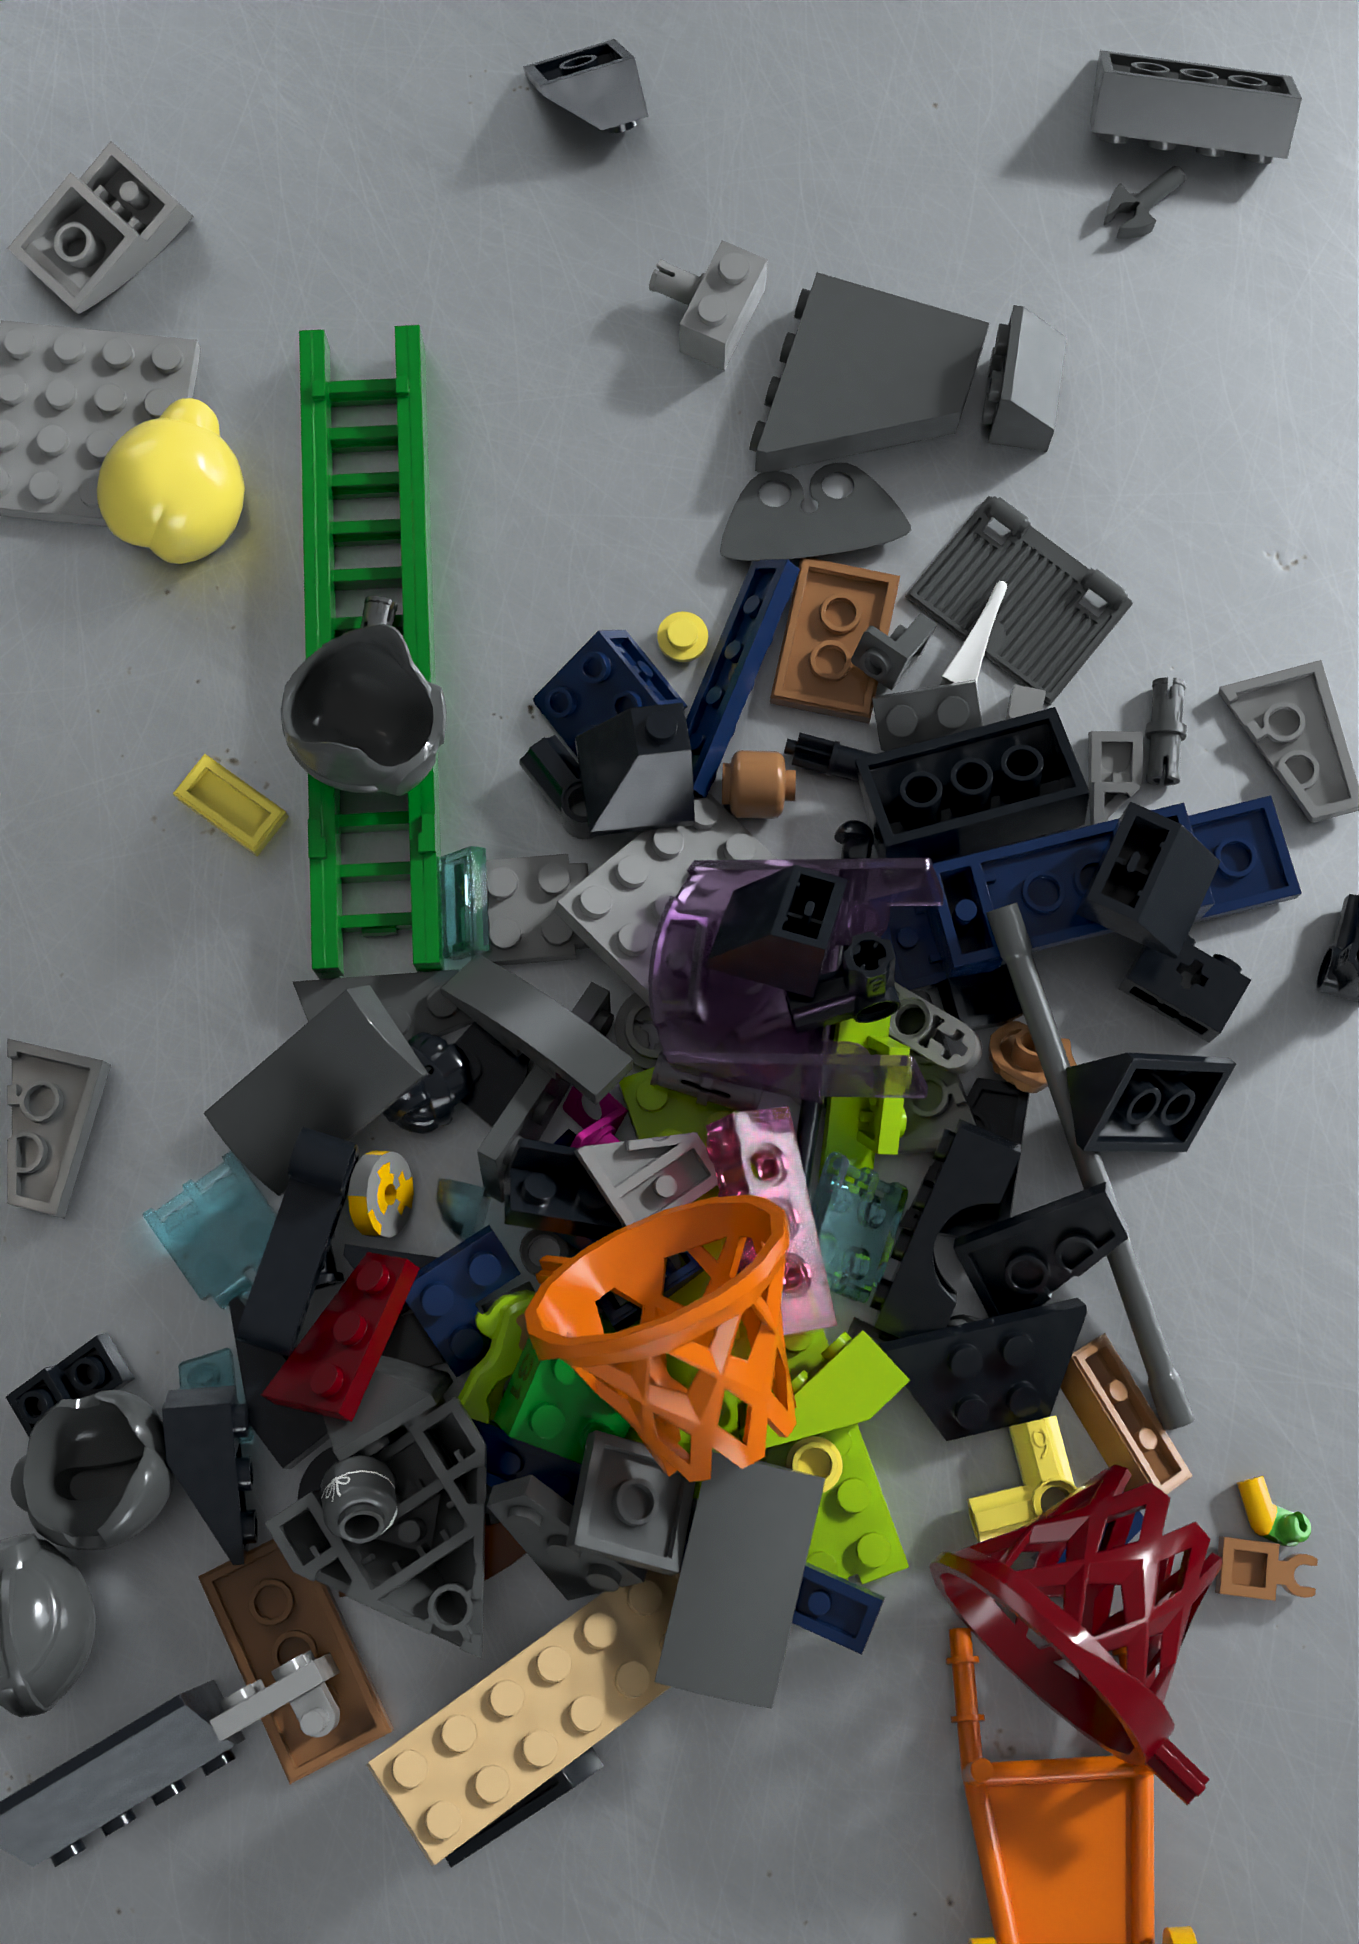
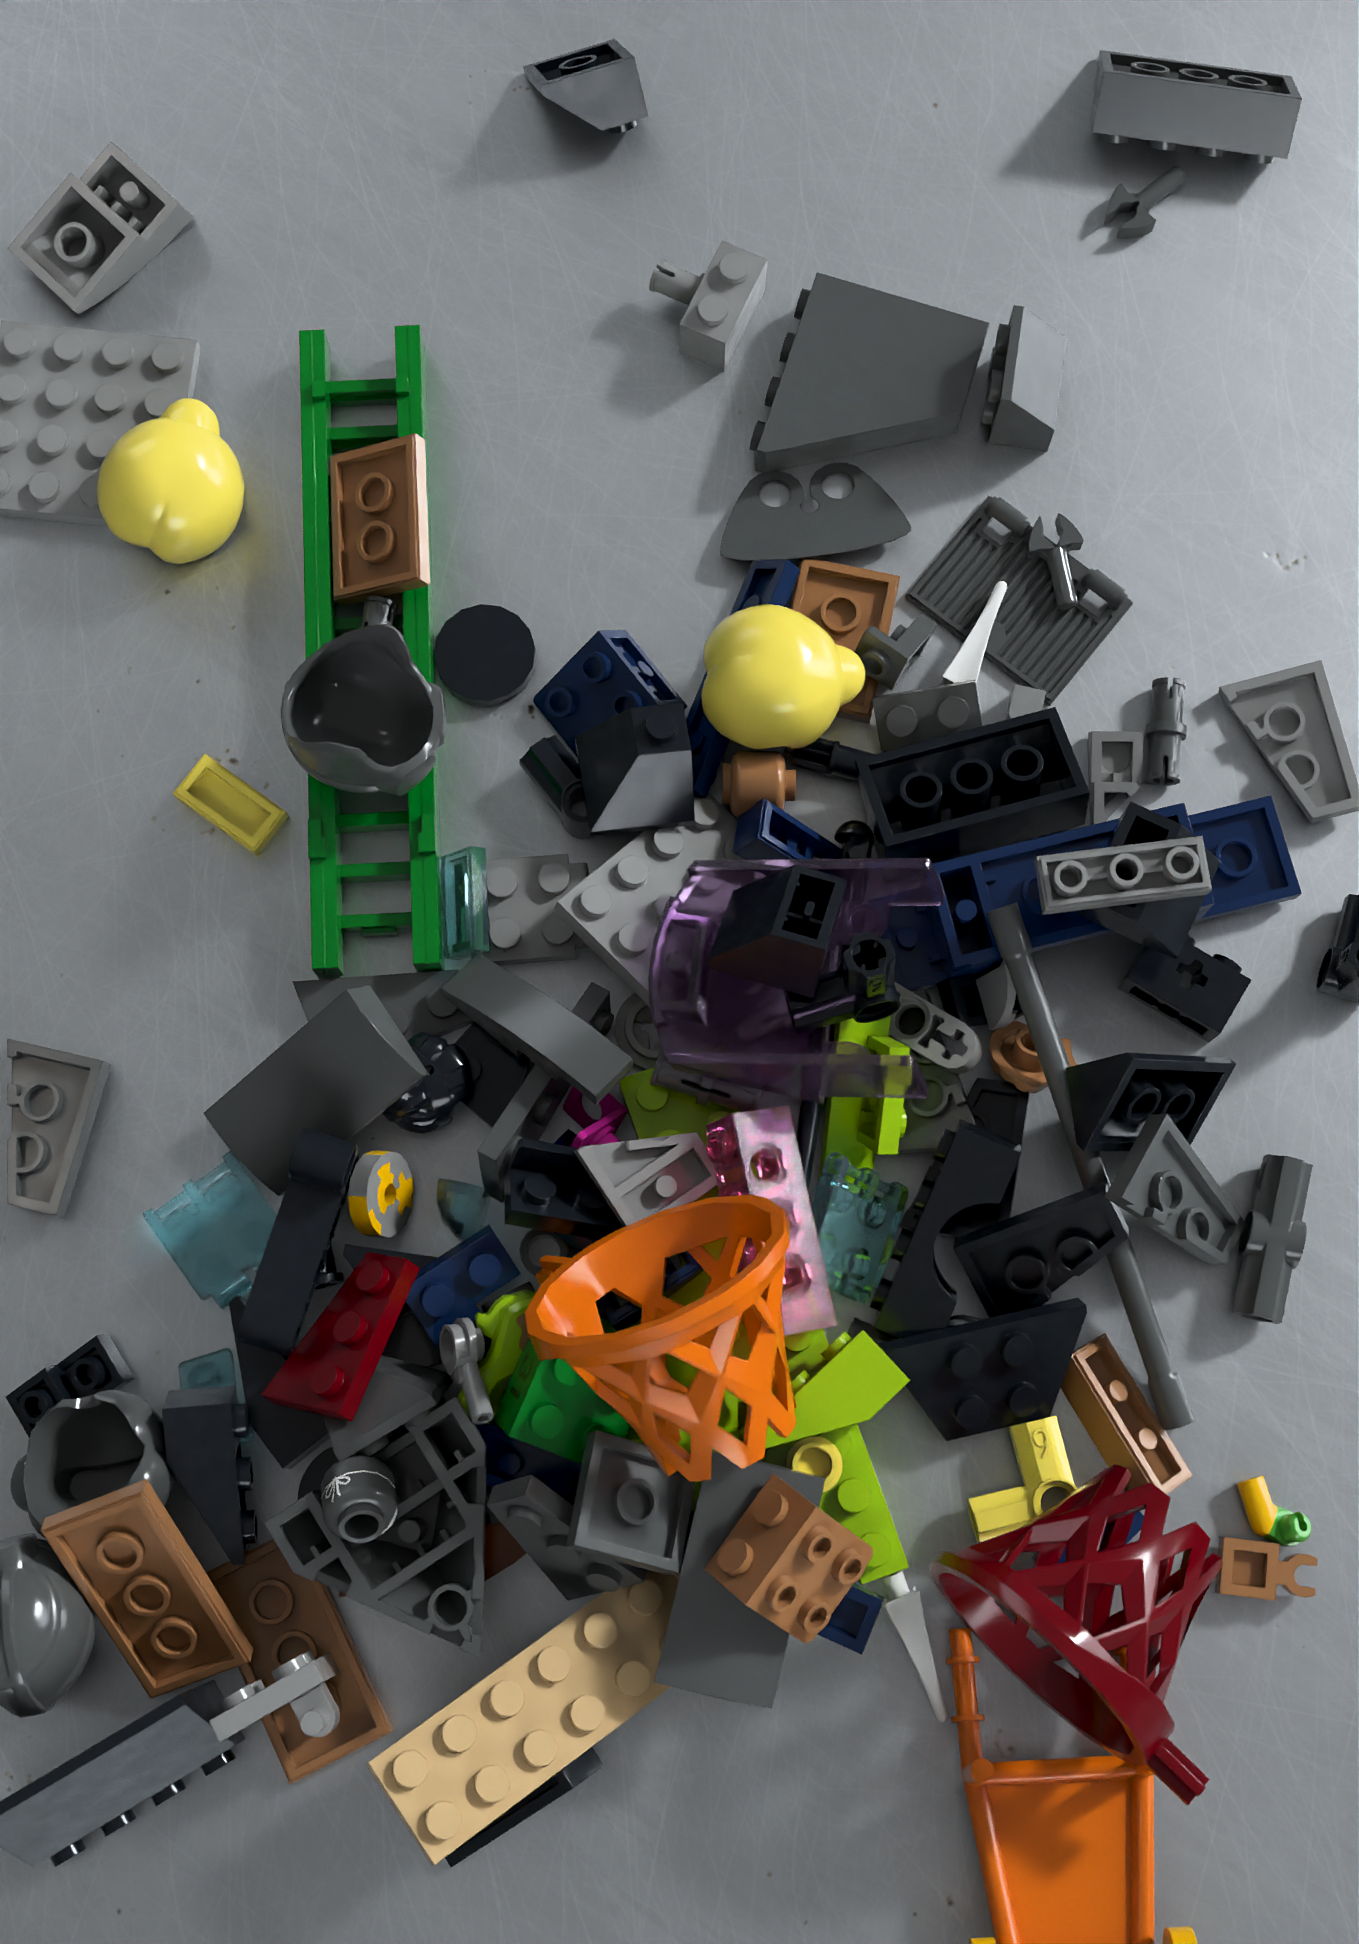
light yellow plate [657,611,708,662] -> none
none -> medium nougat tile [40,1479,253,1699]
none -> medium nougat tile [329,433,430,606]
none -> black tile [434,604,536,707]
none -> light grey plate [439,1318,494,1425]
none -> light yellow piece [701,604,866,750]
none -> medium nougat bracket [704,1473,873,1643]
none -> dark blue slope [733,798,842,876]
none -> white piece [882,1570,949,1722]
none -> light grey tile [976,964,1017,1030]
none -> dark grey bar [1026,513,1084,610]
none -> light grey tile [1034,836,1212,915]
none -> dark grey wing [1105,1114,1246,1265]
none -> dark grey piece [1232,1154,1313,1324]

